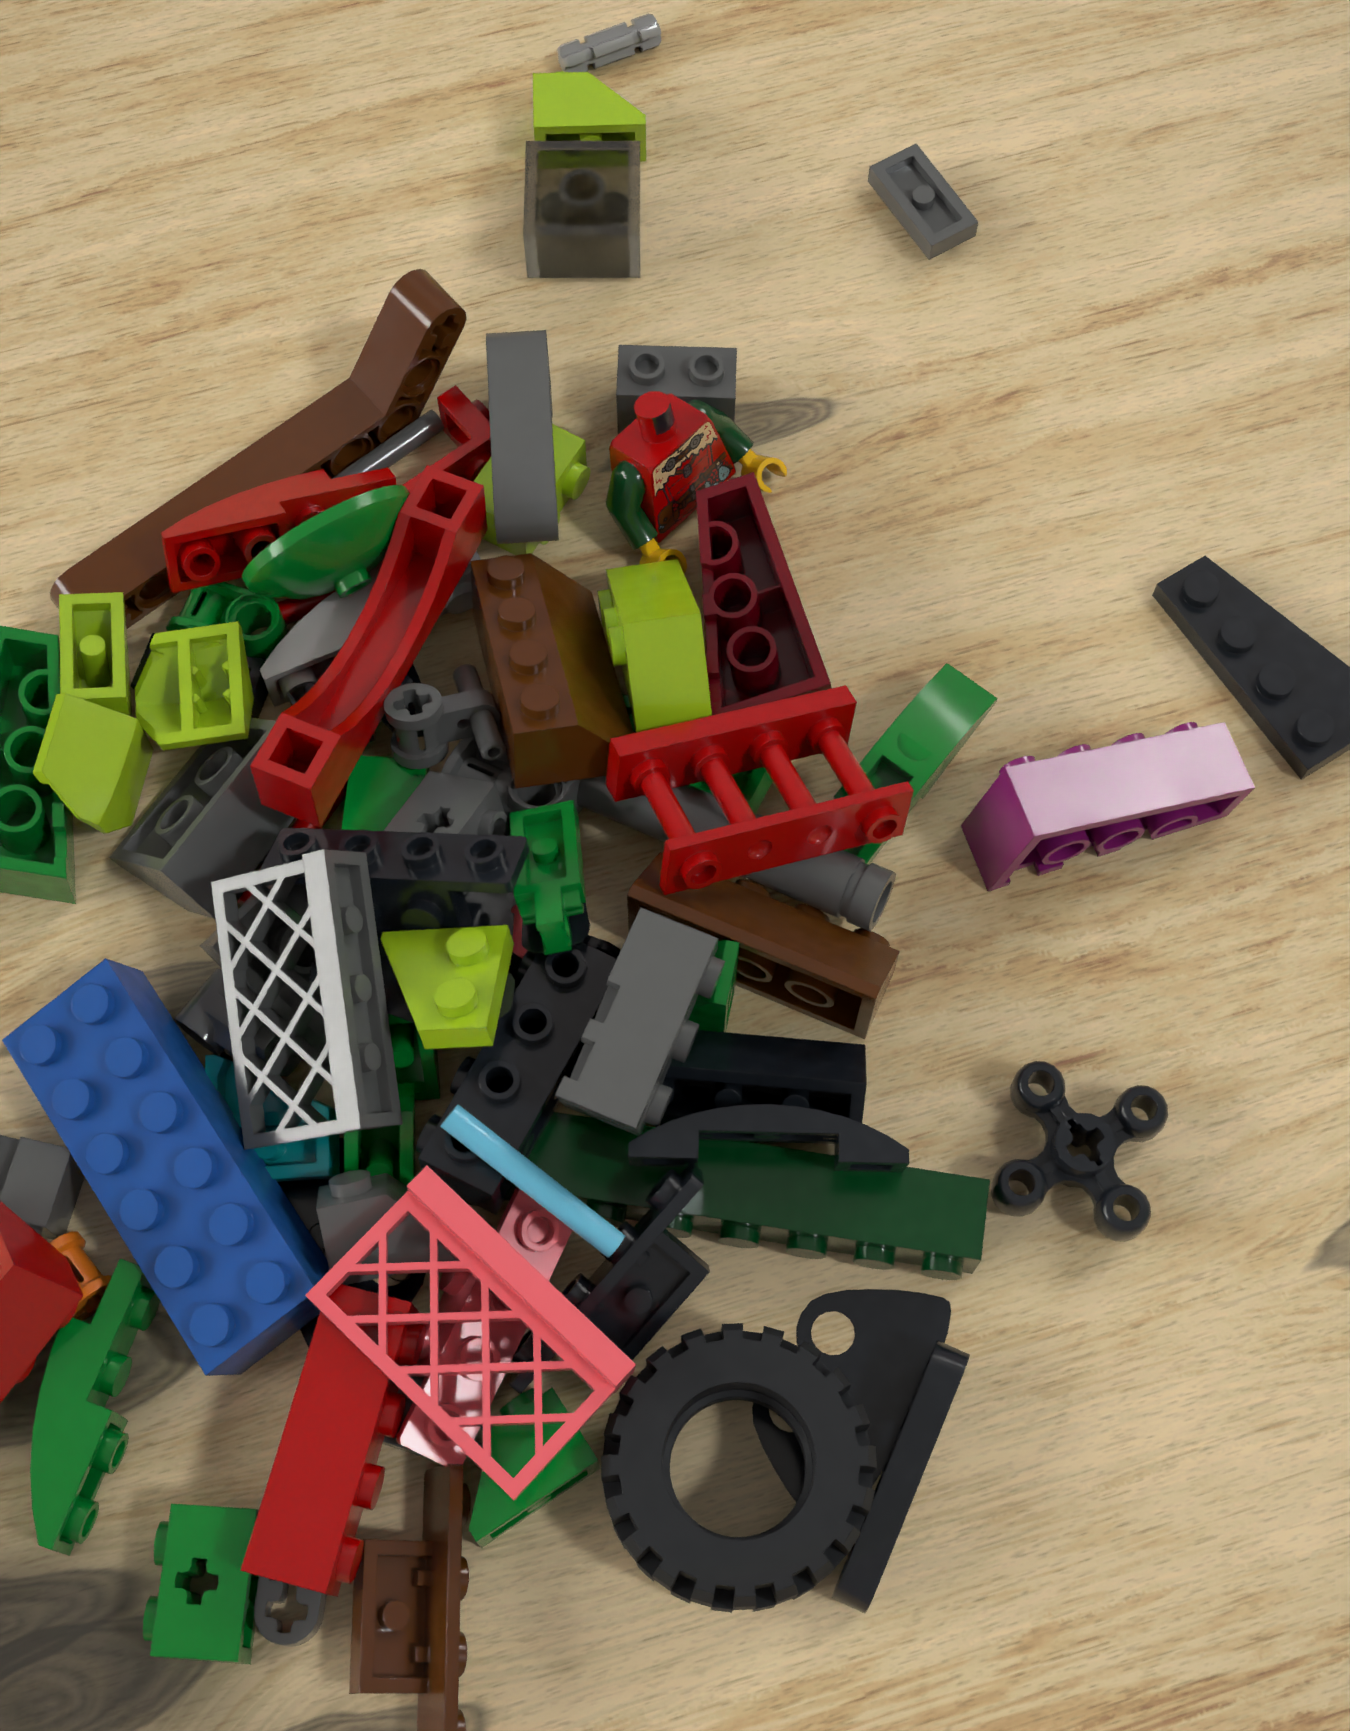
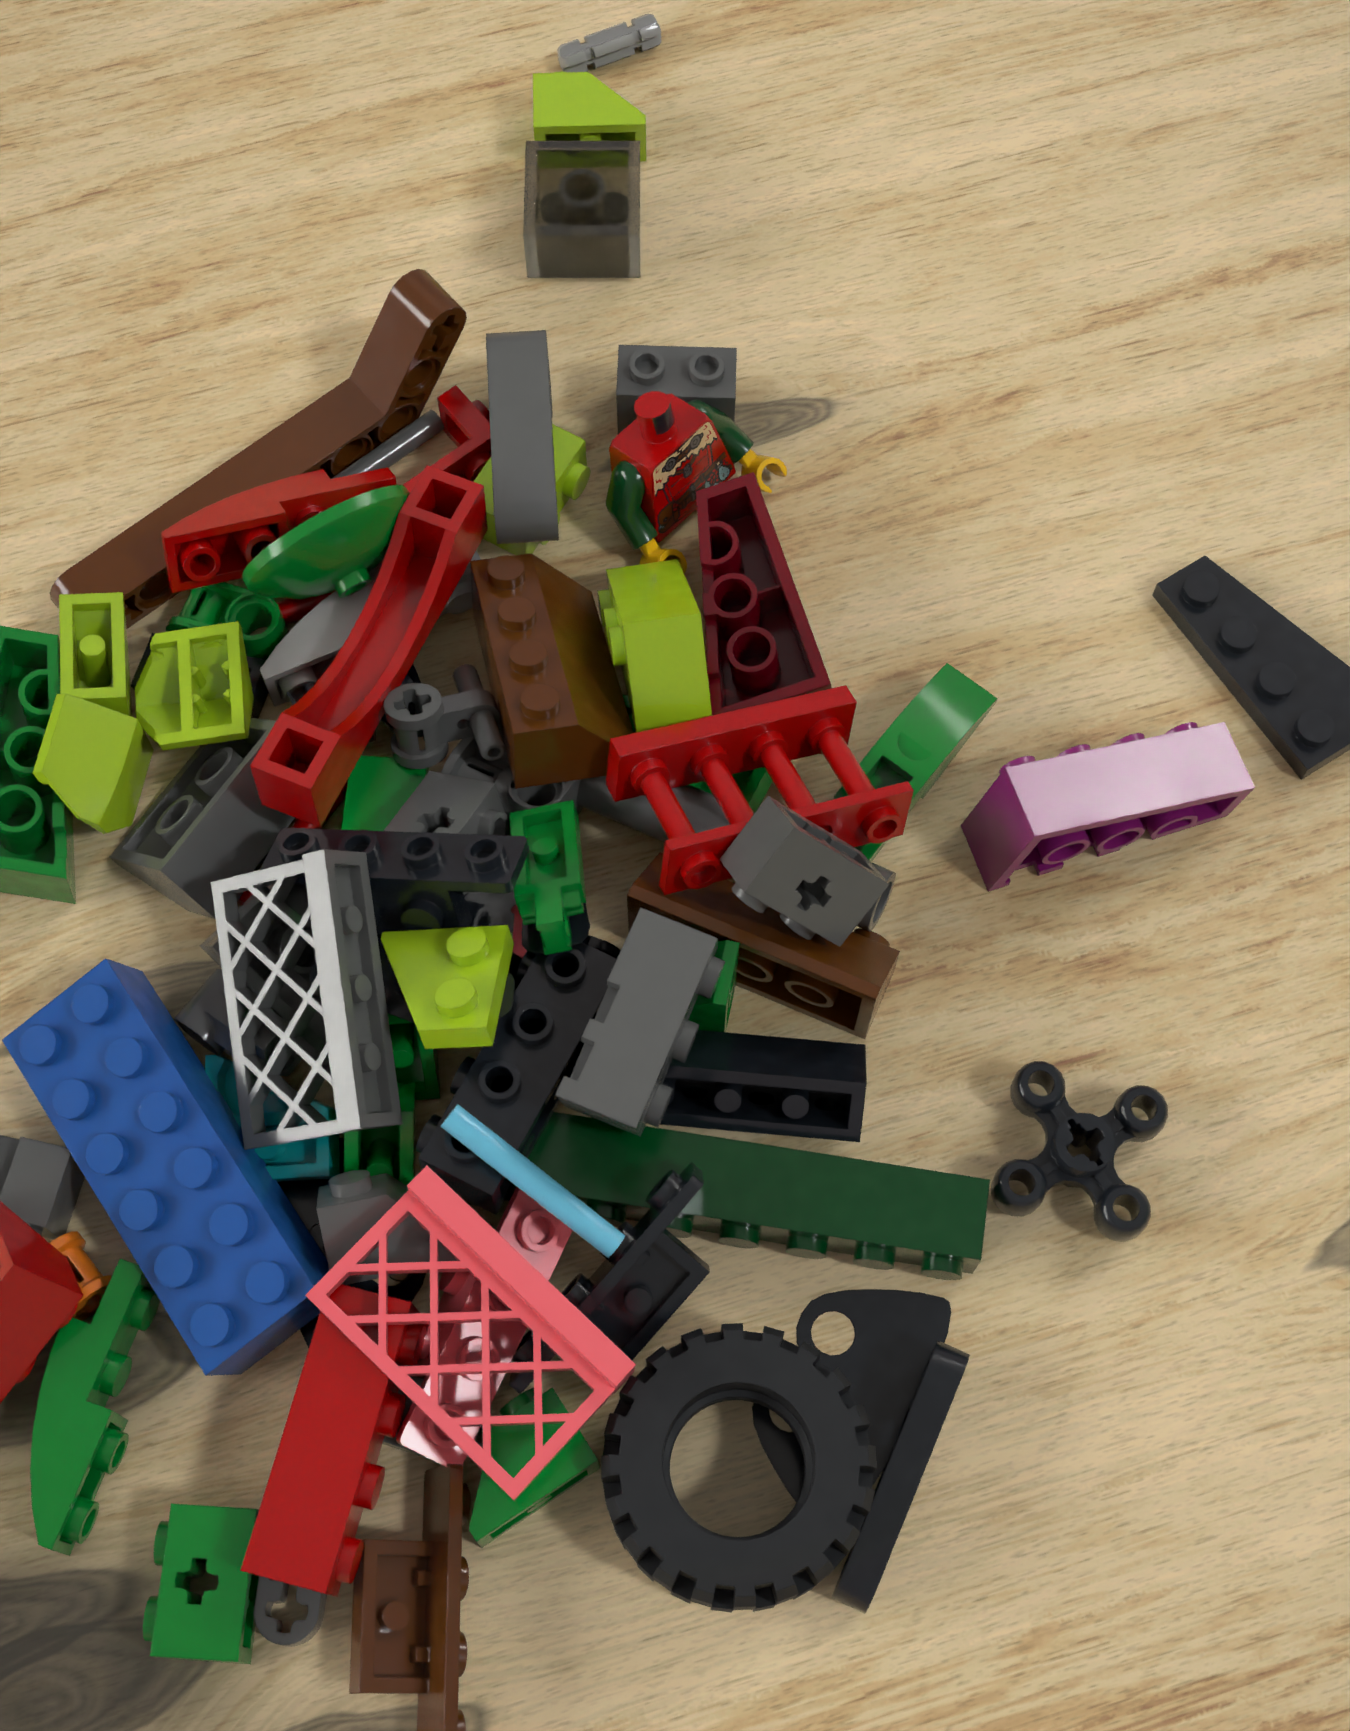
black slope [628,1104,909,1173] -> none
dark grey plate [868,143,978,260] -> none
none -> dark grey brick [719,796,889,947]

